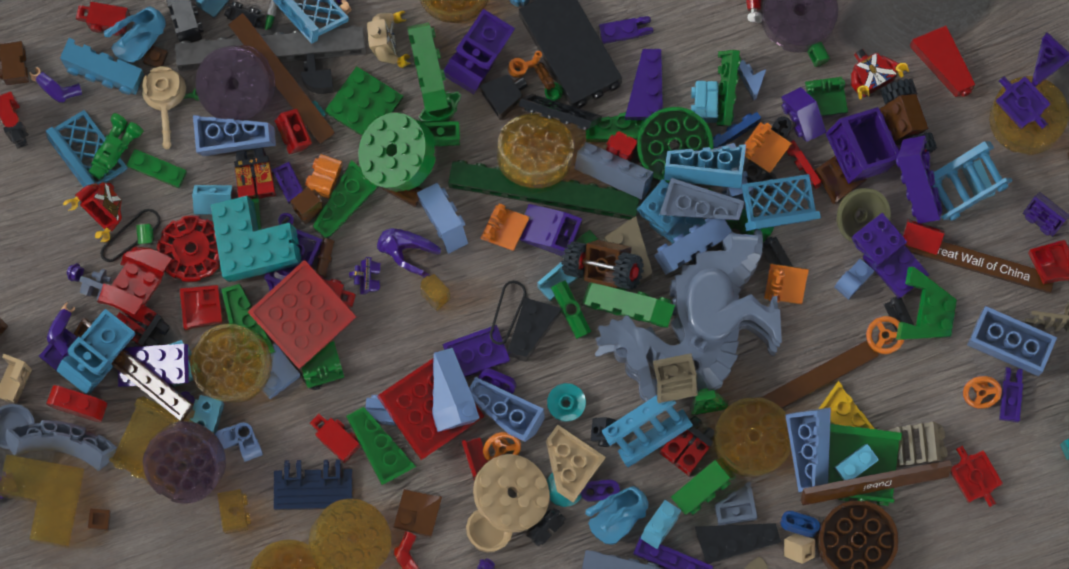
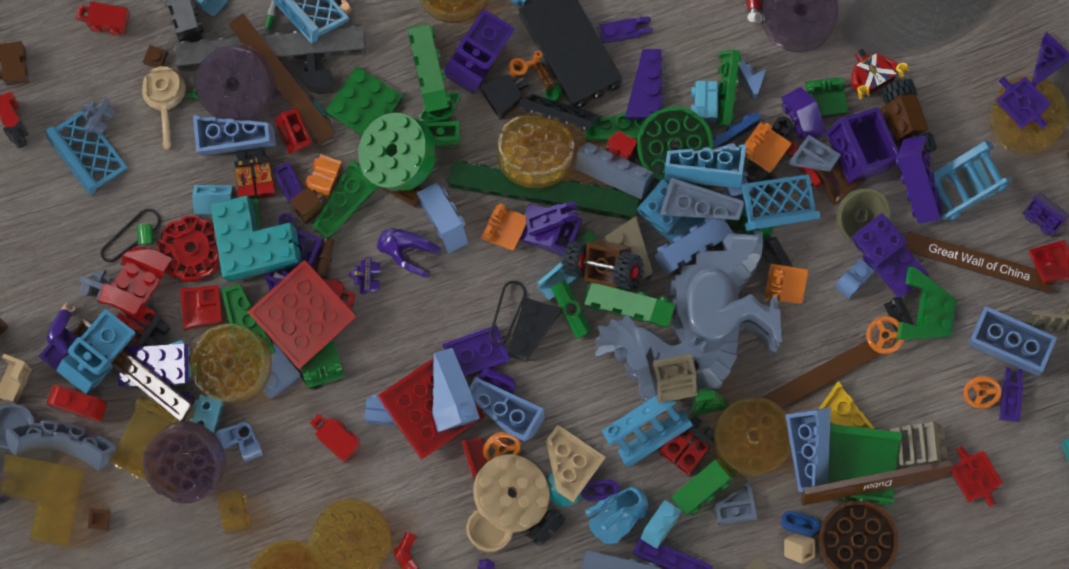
dark purple arm [29,67,82,103] -> none
dark azure wedge [60,38,144,95] -> none
red torso [63,182,122,242] -> none
dark purple plate [67,263,84,282] -> none
green piece [89,113,144,180] -> none
dark azure hair [104,6,166,63] -> none
green plate [127,149,187,189] -> none
black hinge [224,1,265,28] -> none
dark blue hinge [274,459,353,510] -> none
green wing [346,407,416,485] -> none
tan torso [367,11,411,68] -> none
reddish brown plate [393,489,442,538] -> none
clear yellow brick [420,274,451,311] -> none
teal dish [547,383,586,422] -> none
black brick [590,417,617,447] -> none
black wing [694,523,781,564] -> none
green brick [807,42,830,67] -> none
medium azure brick [834,444,879,481] -> none
red panel [903,219,945,255] -> none
red slope [910,26,975,97] -> none
none -> sand blue hips [81,97,116,134]
none -> dark purple hinge [526,201,579,236]
none -> sand blue wing [789,135,841,172]

